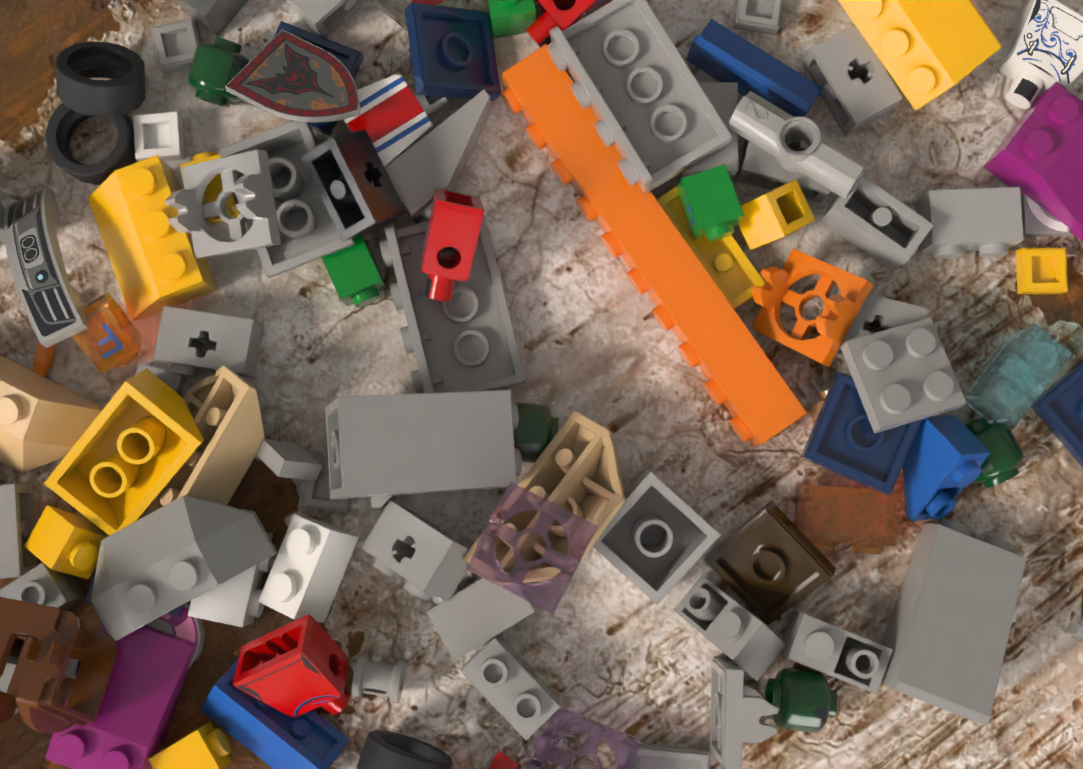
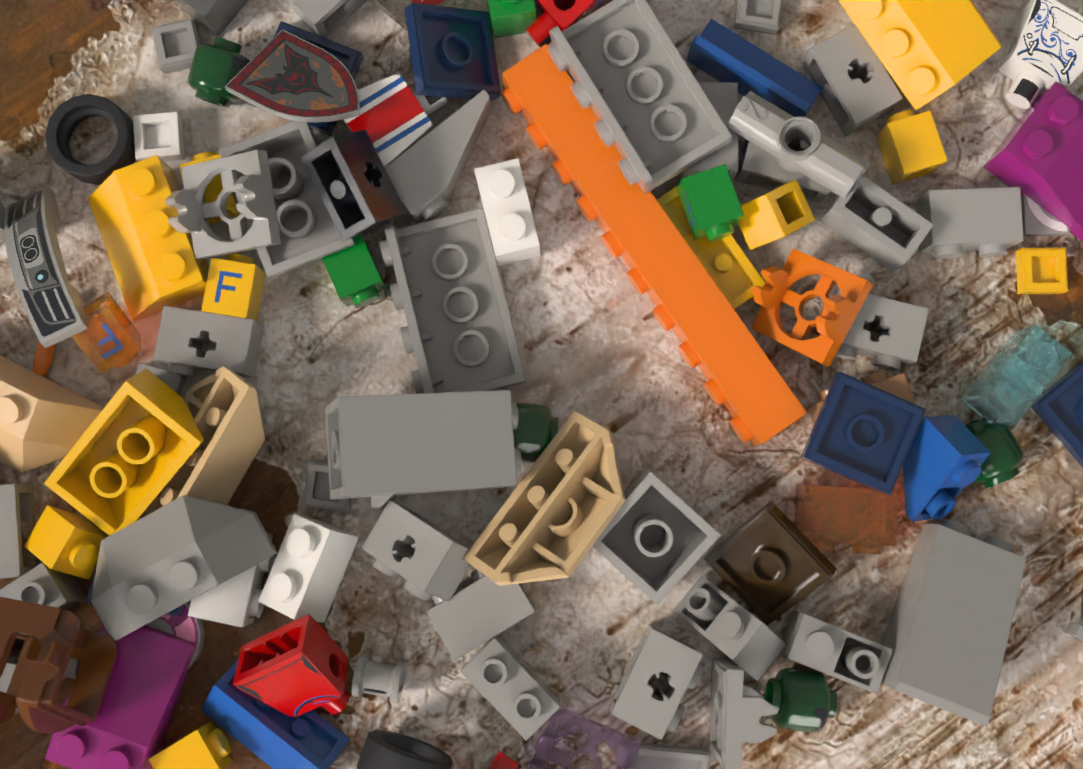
black tyre [55,41,145,117] -> none
light grey tile [257,439,323,481] -> none
torso [421,188,484,302] -> none
piece [466,481,597,614] -> none
light grey plate [840,317,967,433] -> none
none -> yellow brick [201,253,266,322]
none -> white brick [474,158,540,266]
none -> light grey brick [608,625,705,740]
none -> yellow brick [876,110,948,185]

